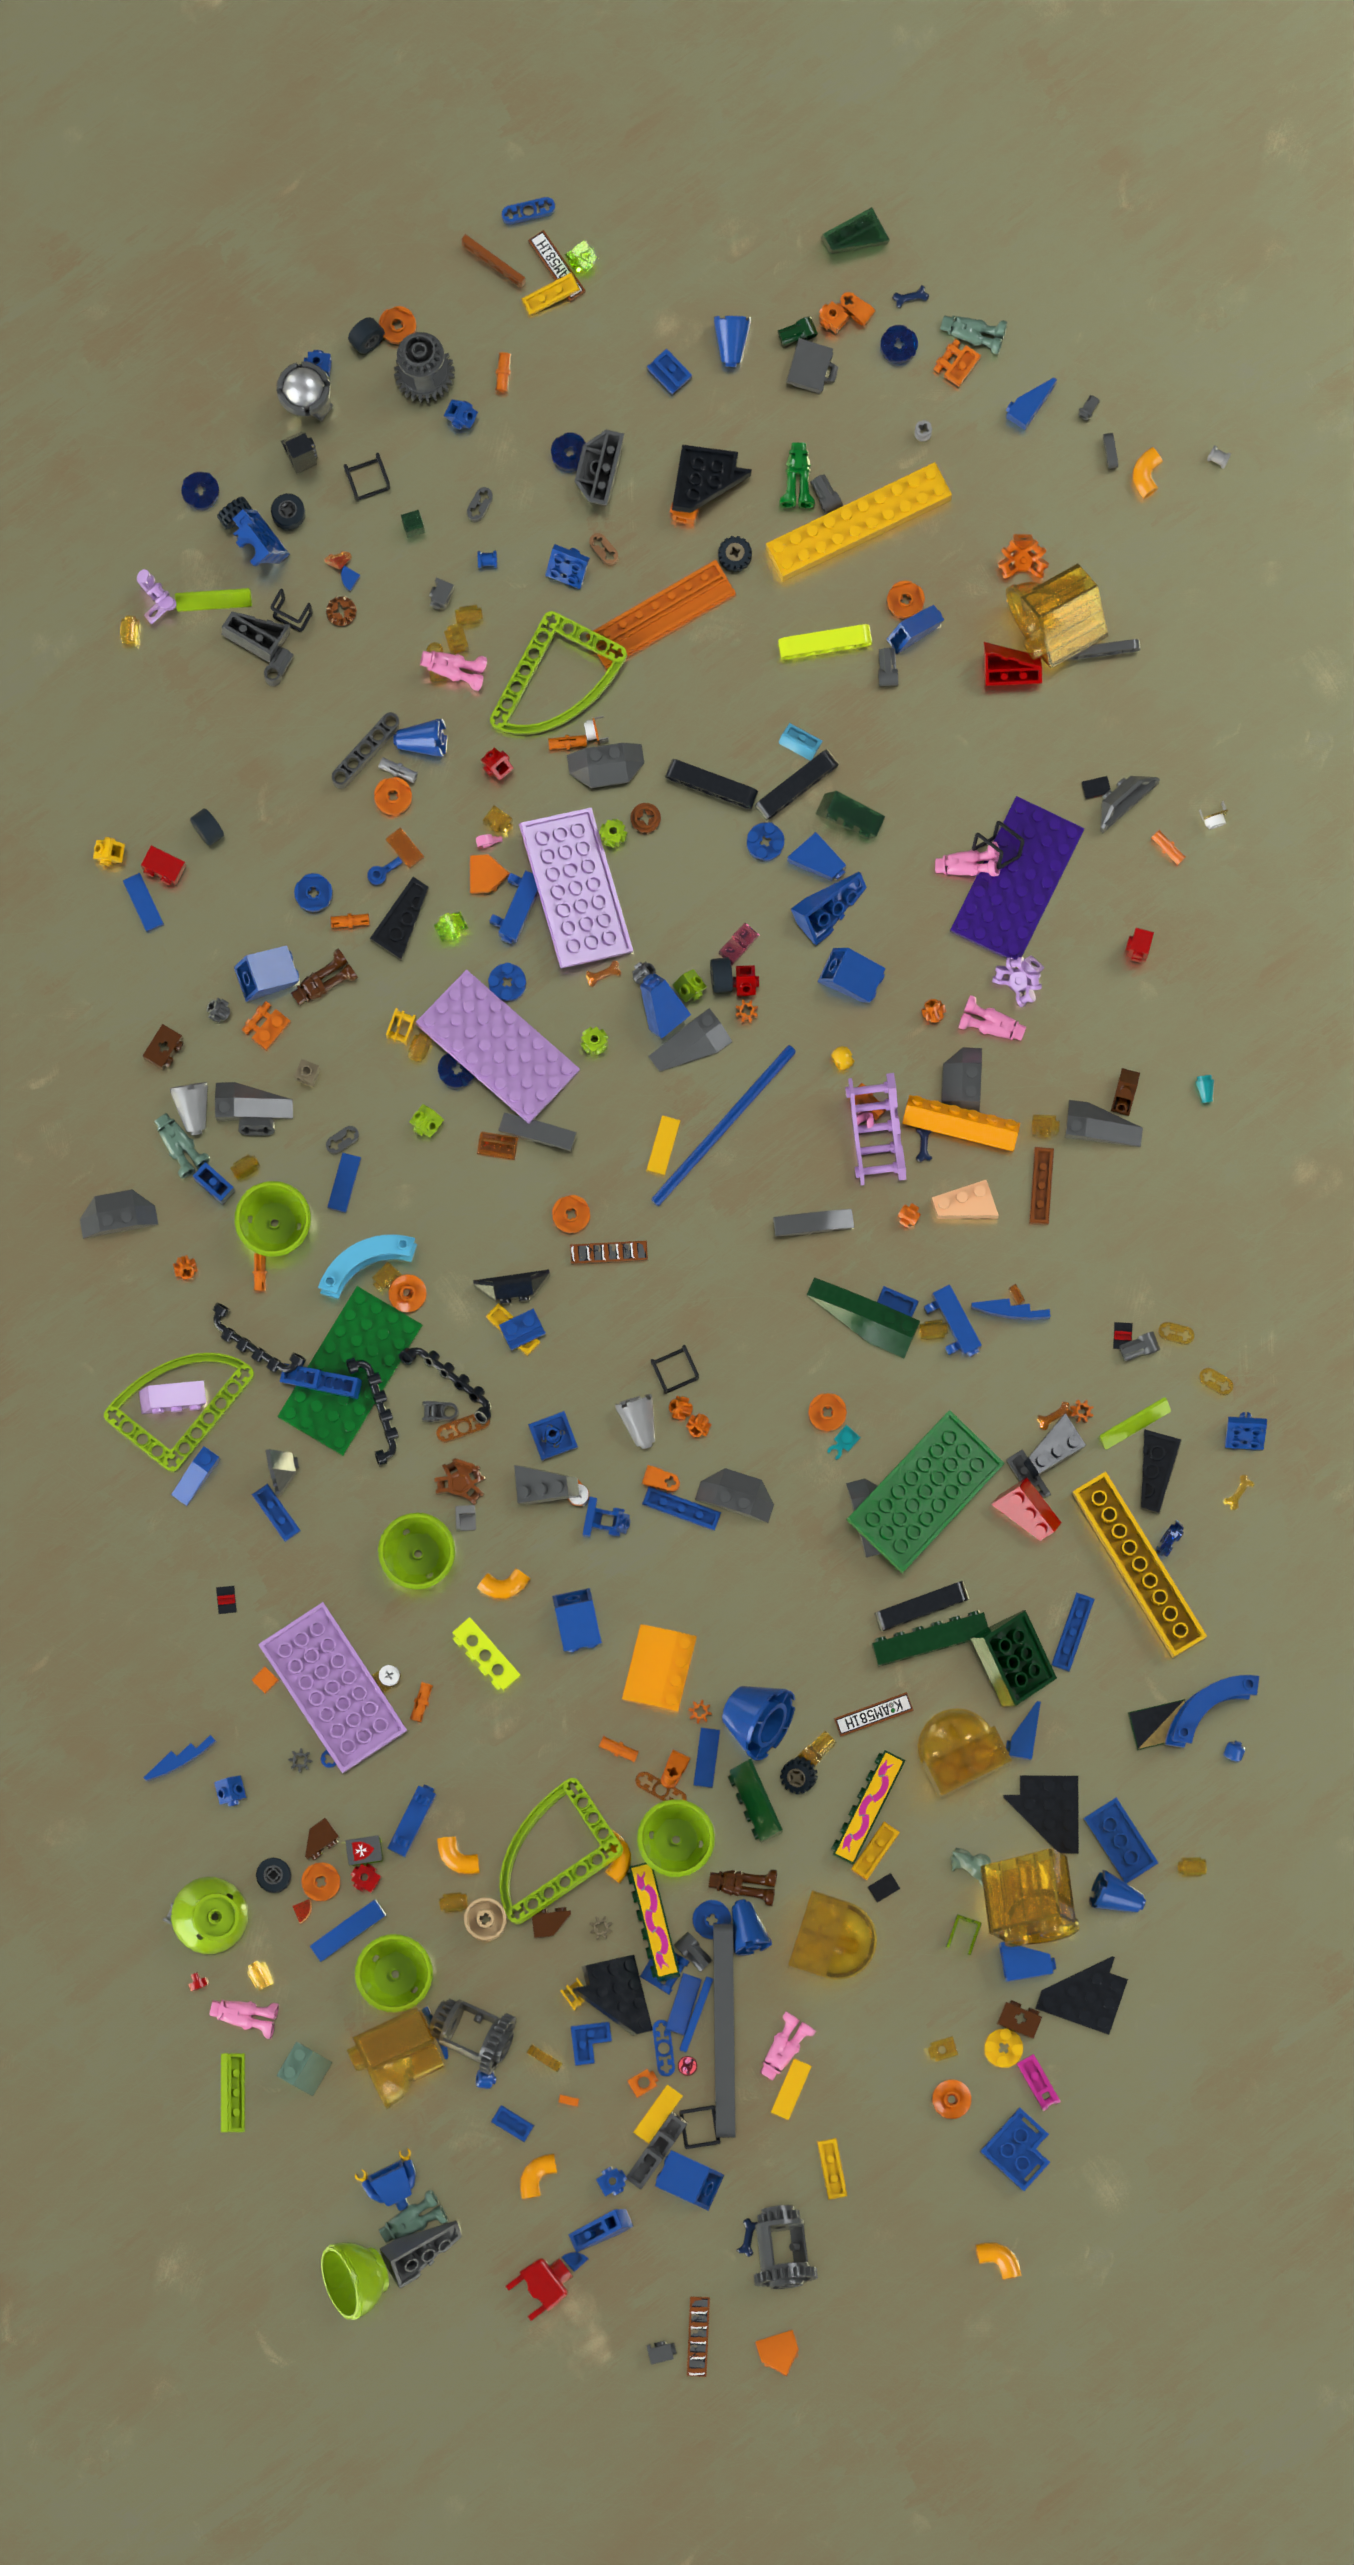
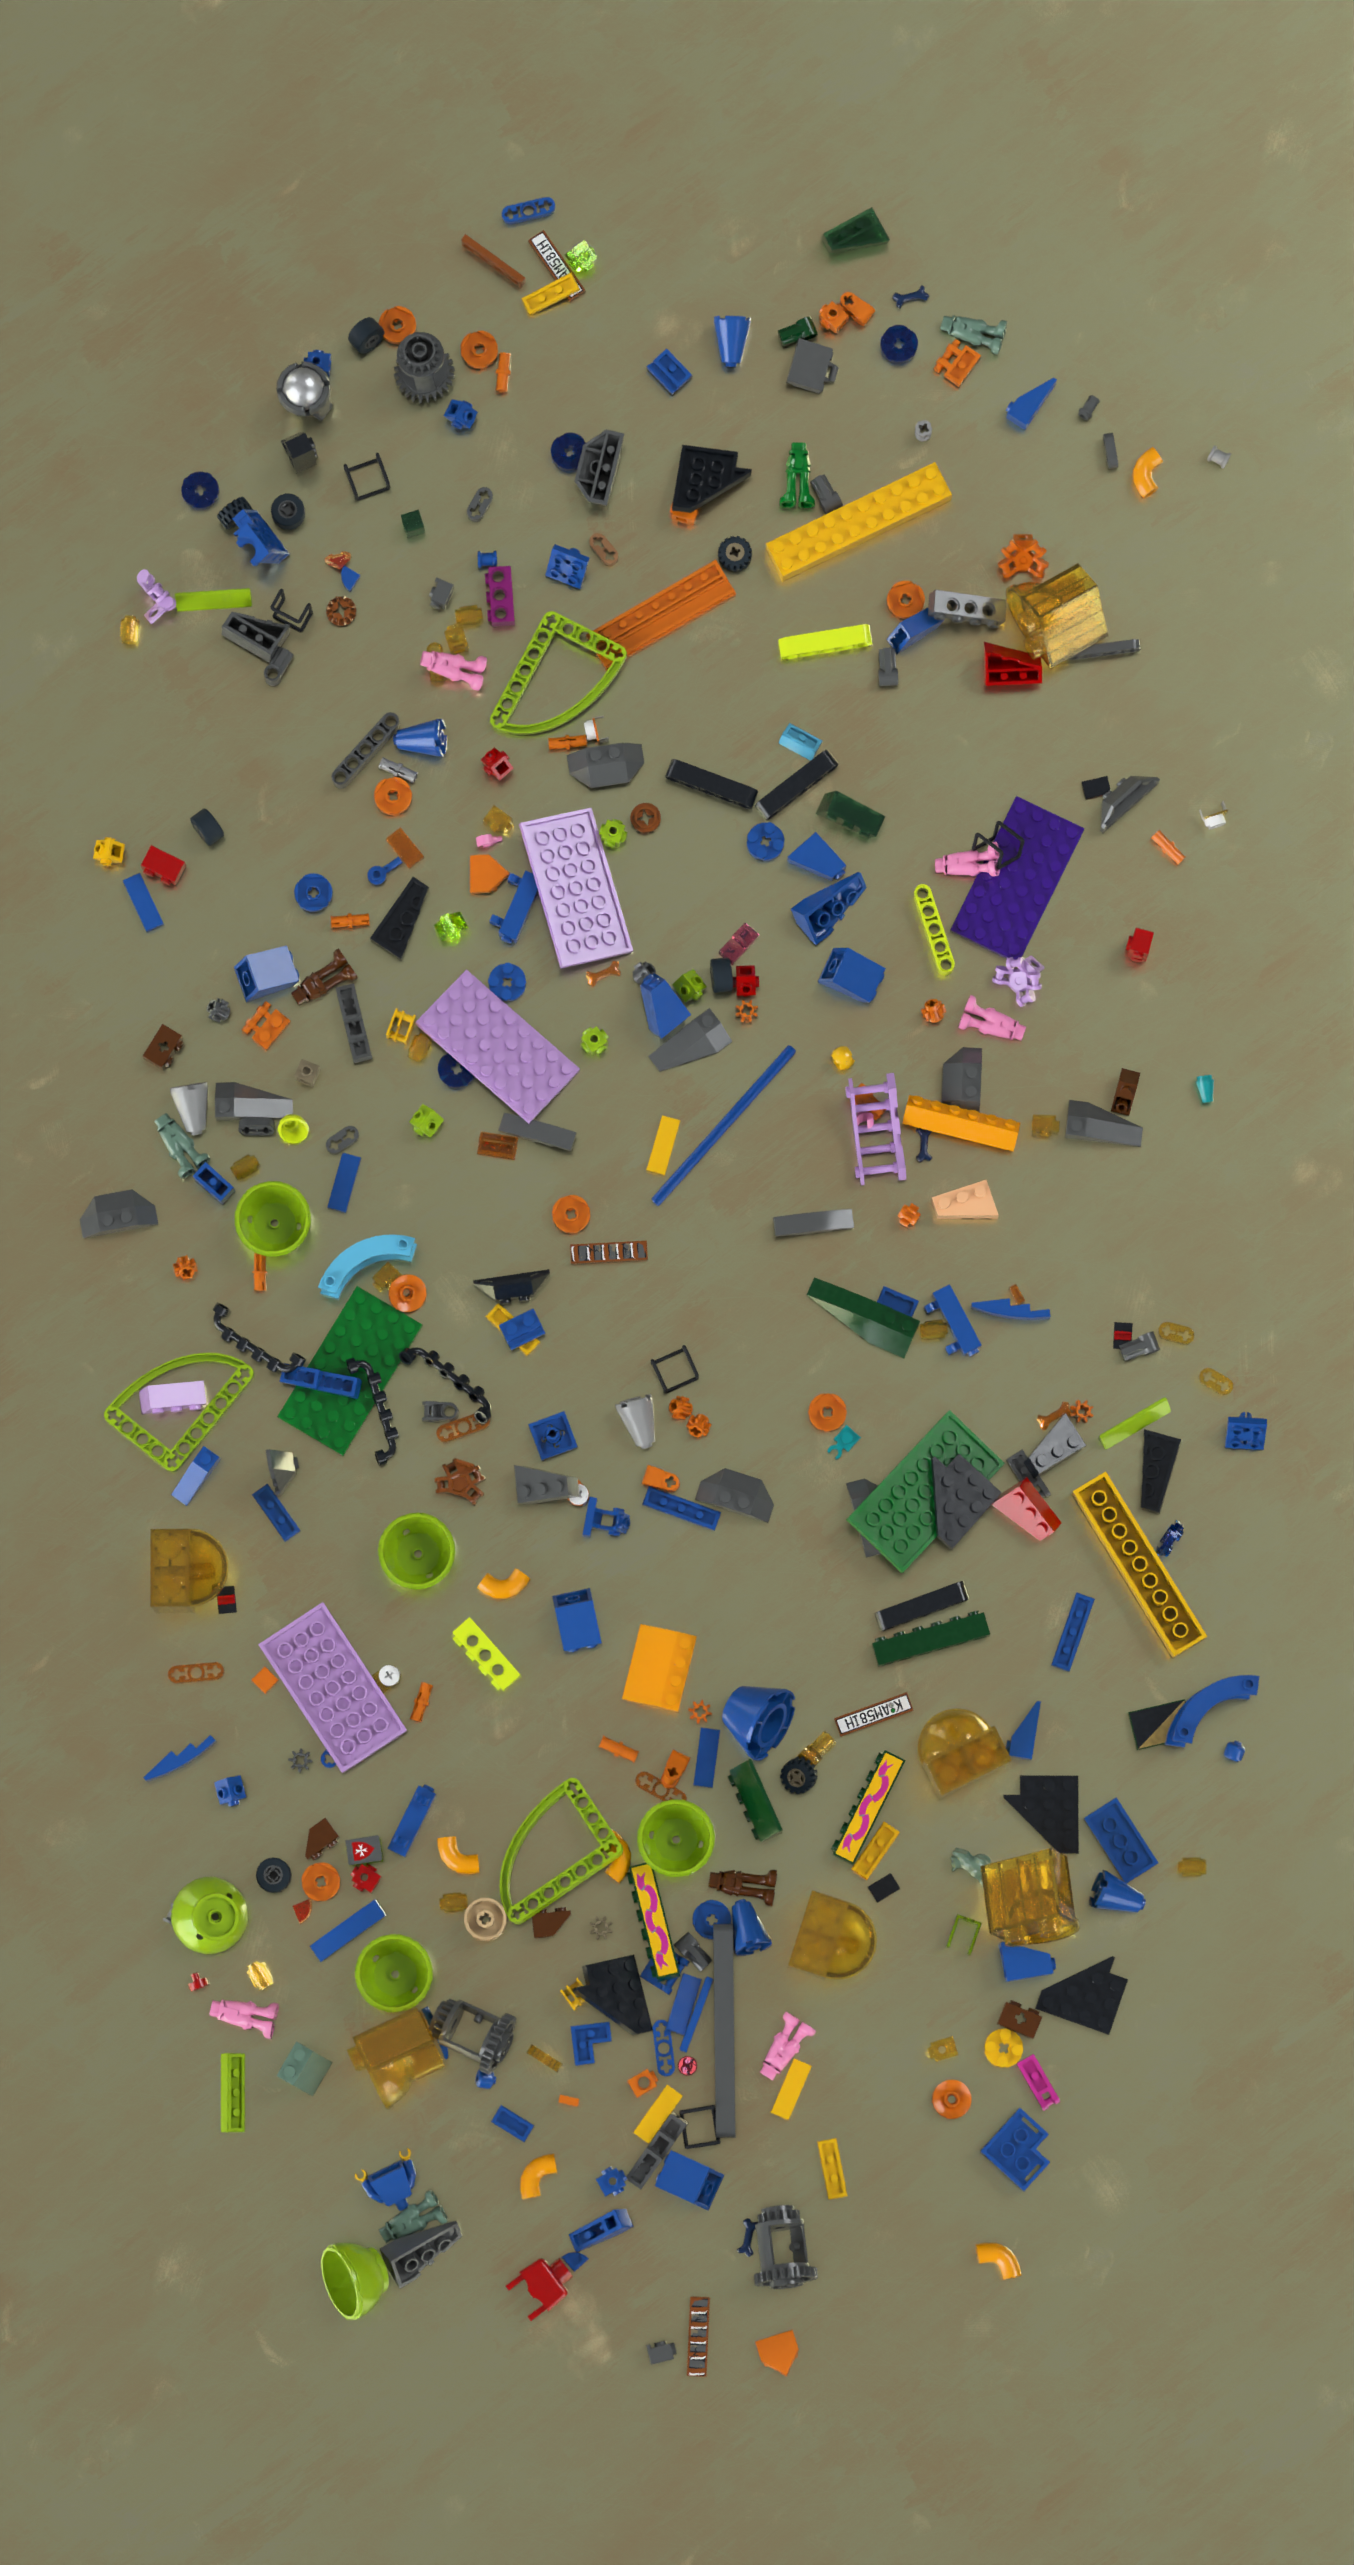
light grey panel [455,1505,476,1531] -> none
dark green slope [971,1610,1057,1707] -> none
dark orange tile [1029,1147,1054,1225] -> none
clear yellow piece [1224,1474,1255,1510] -> none
none -> clear yellow piece [150,1529,229,1613]
none -> clear orange beam [168,1662,225,1684]
none -> neon yellow piece [278,1114,309,1144]
none -> dark grey slope [336,983,372,1063]
none -> orange plate [461,330,498,369]
none -> magenta brick [485,566,515,627]
none -> neon yellow beam [914,884,955,976]
none -> dark grey brick [928,590,1007,628]
none -> black wing [931,1454,1002,1549]

